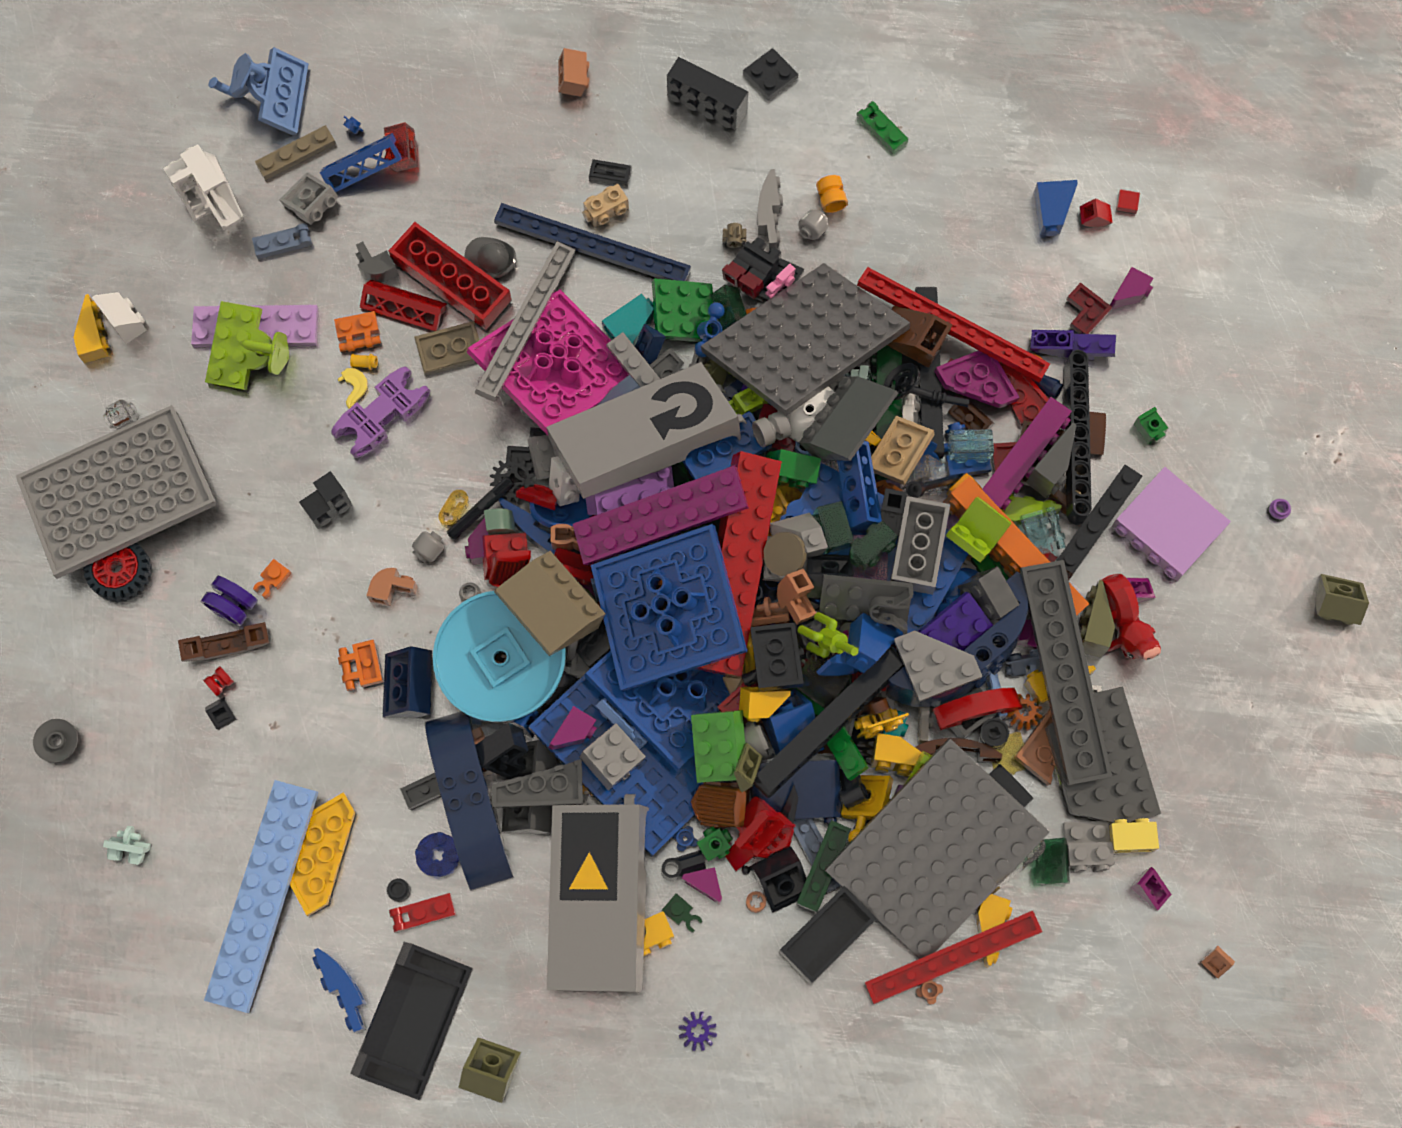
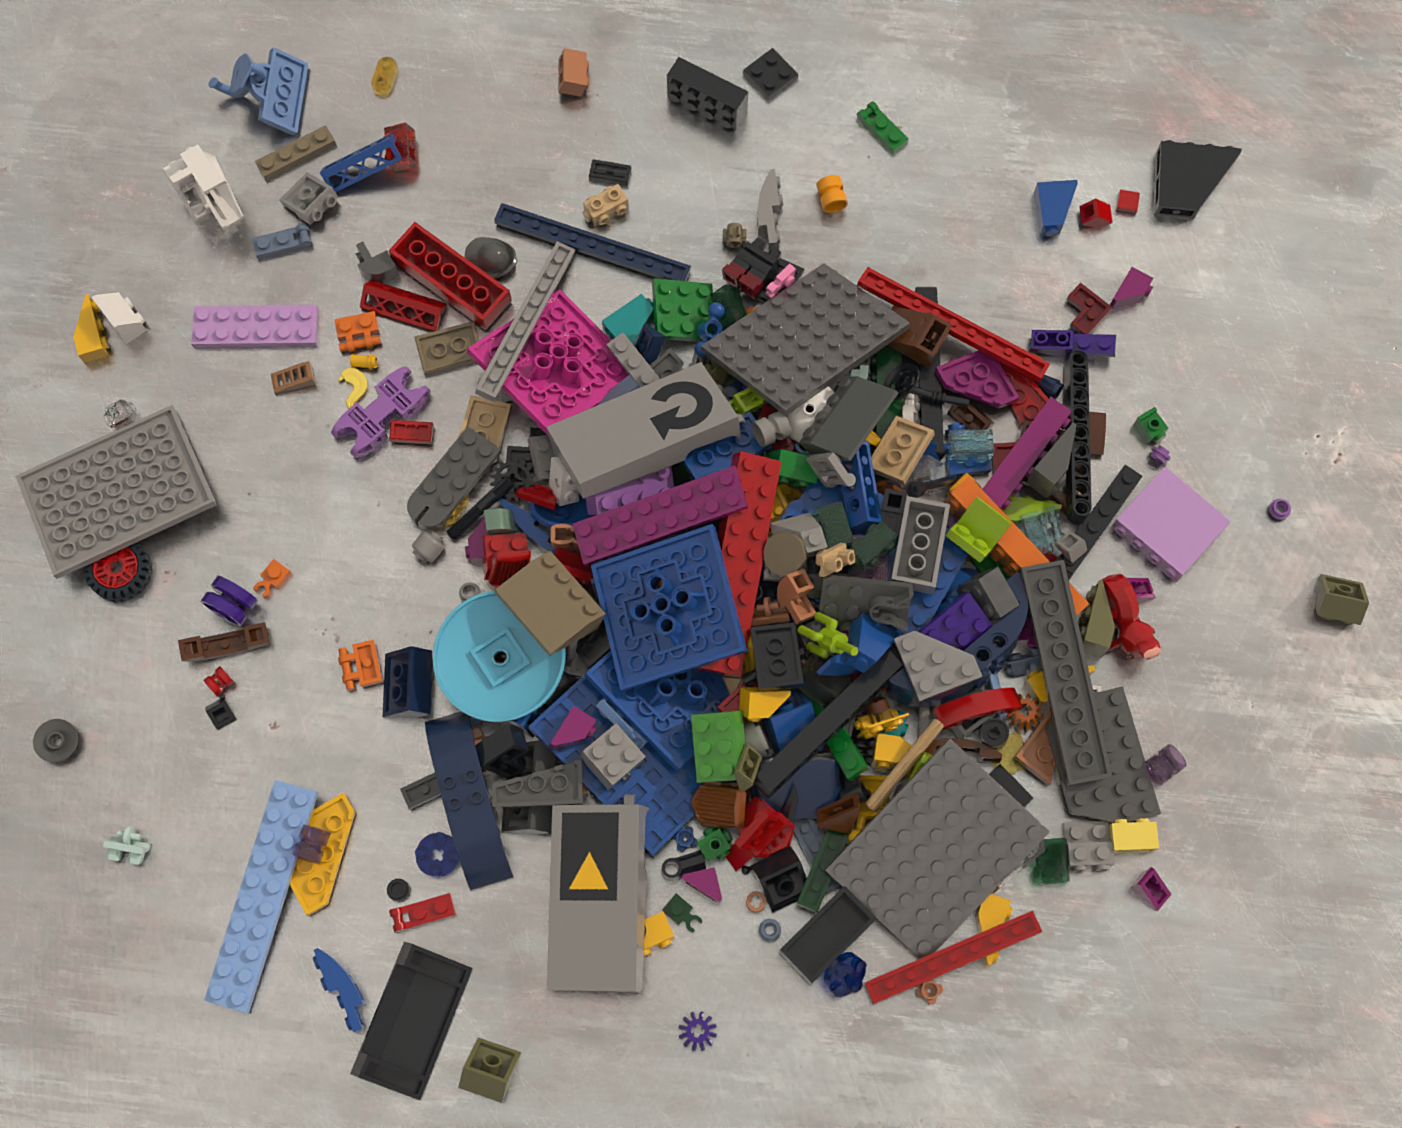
lime plate [205,301,289,390] -> none
black brick [299,471,352,528] -> none
blue plate [343,116,364,134] -> none
nougat brick [366,568,418,606] -> none
light grey head [798,210,828,240] -> none
nougat plate [1201,946,1235,978] -> none
none -> medium nougat slope [270,361,316,394]
none -> wheel [292,824,331,864]
none -> clear yellow plate [371,57,398,95]
none -> red plate [389,420,434,444]
none -> dark grey plate [407,426,502,529]
none -> tan plate [459,395,512,464]
none -> sand blue plate [759,919,781,942]
none -> light grey plate [806,452,856,488]
none -> tan hips [816,543,855,577]
none -> reddish brown slope [816,793,860,834]
none -> clear blue plate [824,952,867,997]
none -> tan axle [866,719,944,811]
none -> light grey slope [1054,530,1087,563]
none -> clear purple wheel [1144,744,1187,785]
none -> medium lavender plate [1150,445,1171,464]
none -> black slope [1154,140,1242,219]

